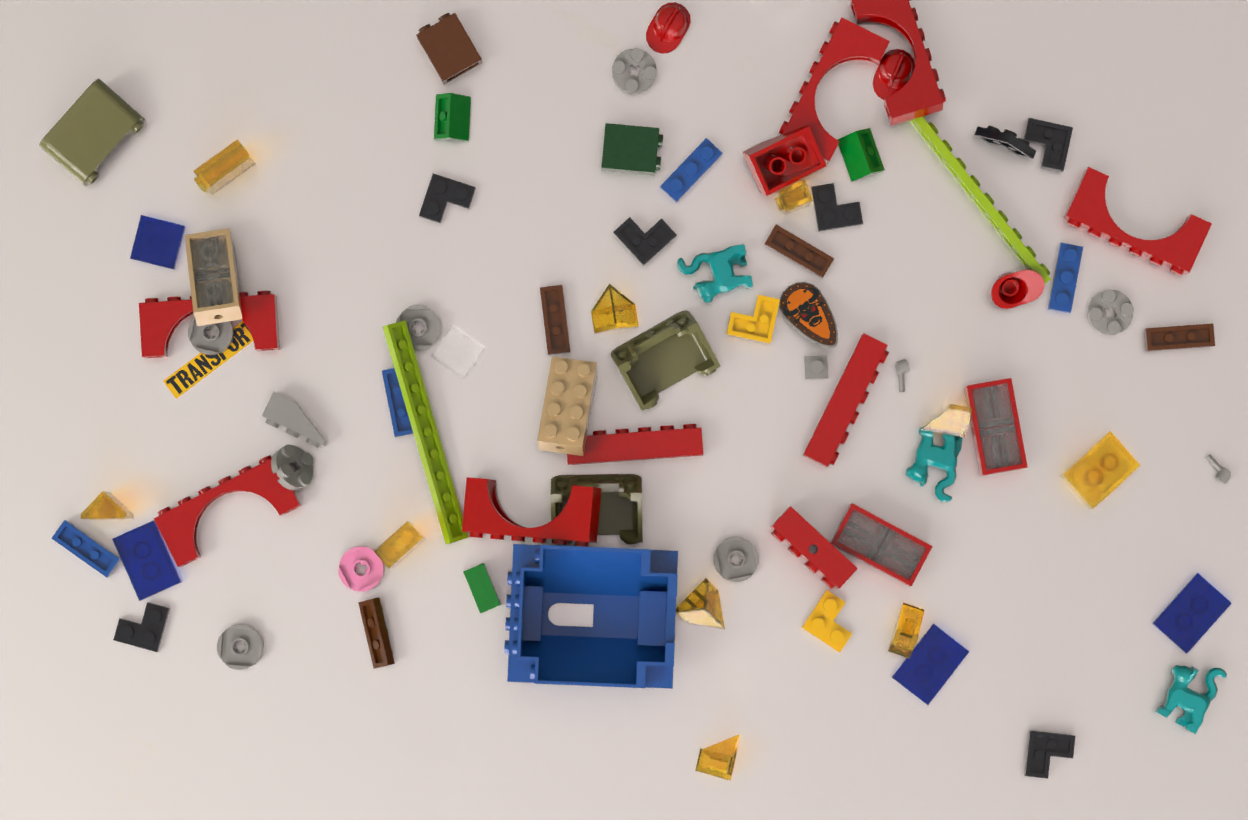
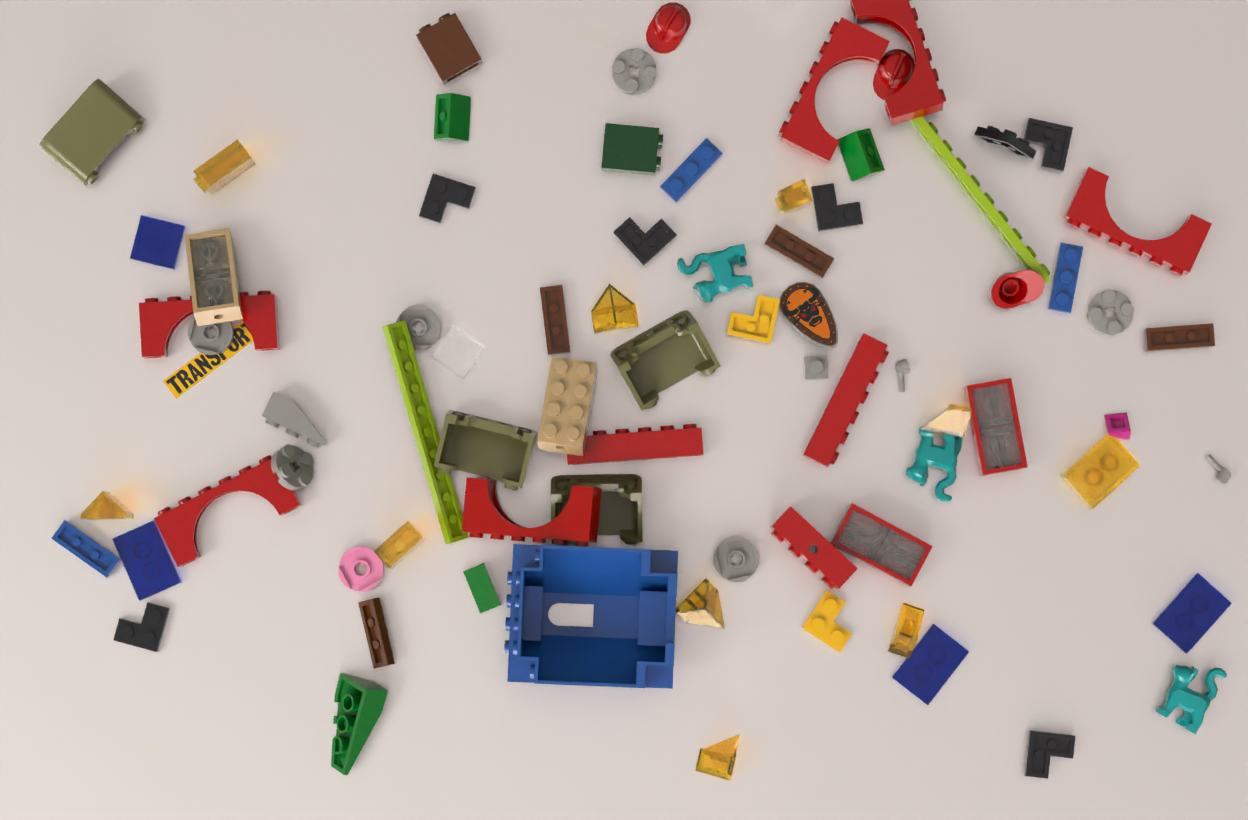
light grey plate [217,624,263,670] -> none
blue plate [382,368,413,437] -> none
red slope [742,125,826,196] -> none
none -> green wedge [331,673,388,775]
none -> olive windscreen [434,410,537,490]
none -> dark pink slope [1104,412,1131,439]

